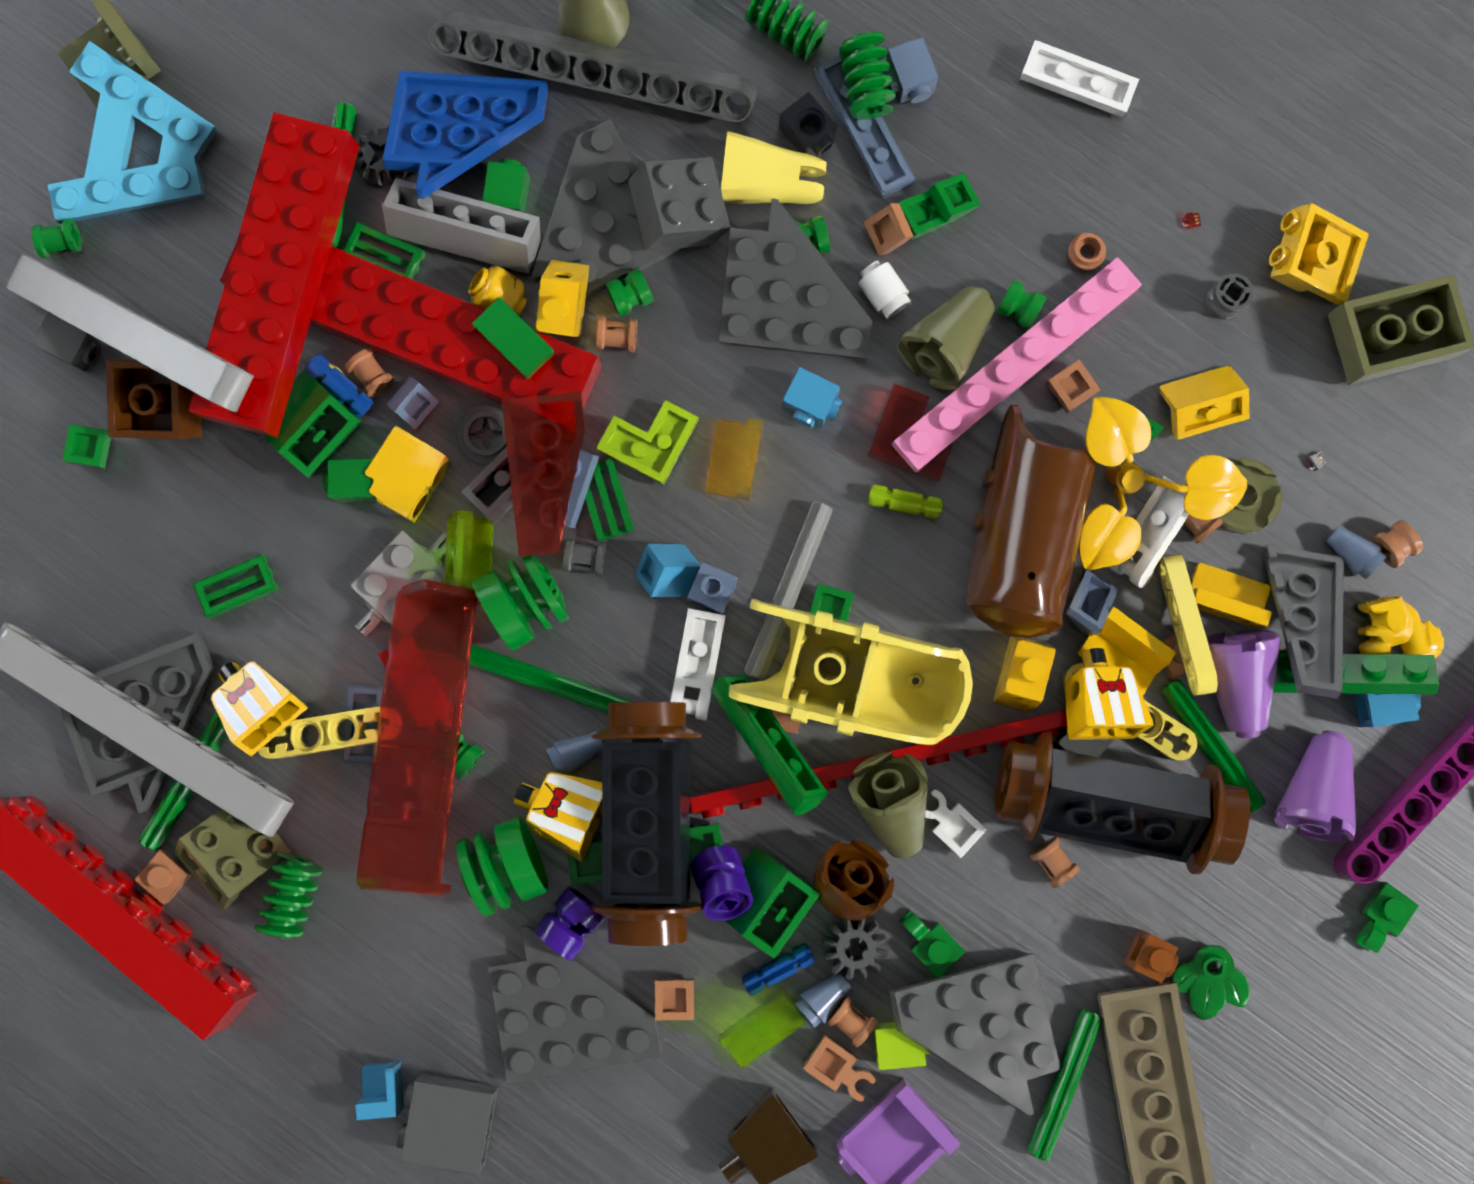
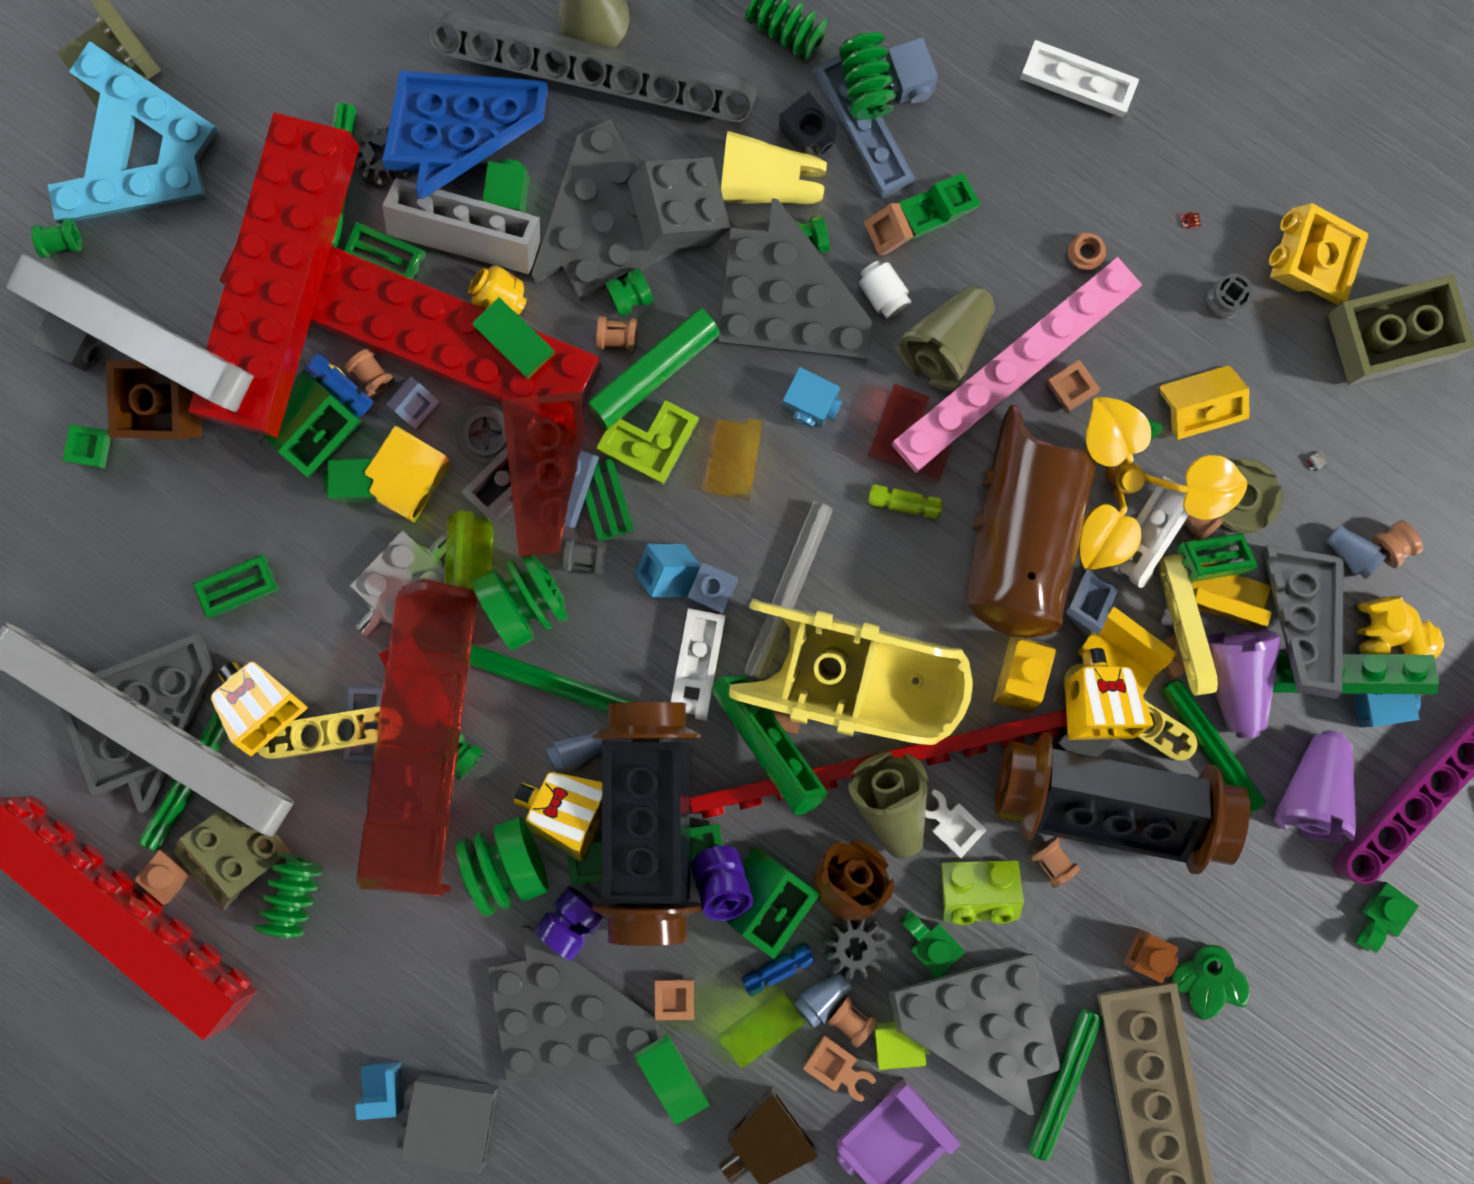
yellow torso [536,260,589,337] -> none
green plate [810,584,855,622] -> none
green wheel [996,279,1047,330] -> none
none -> green brick [588,308,720,431]
none -> green slope [634,1034,710,1125]
none -> lime bracket [940,861,1024,925]
none -> green tile [1176,533,1258,582]

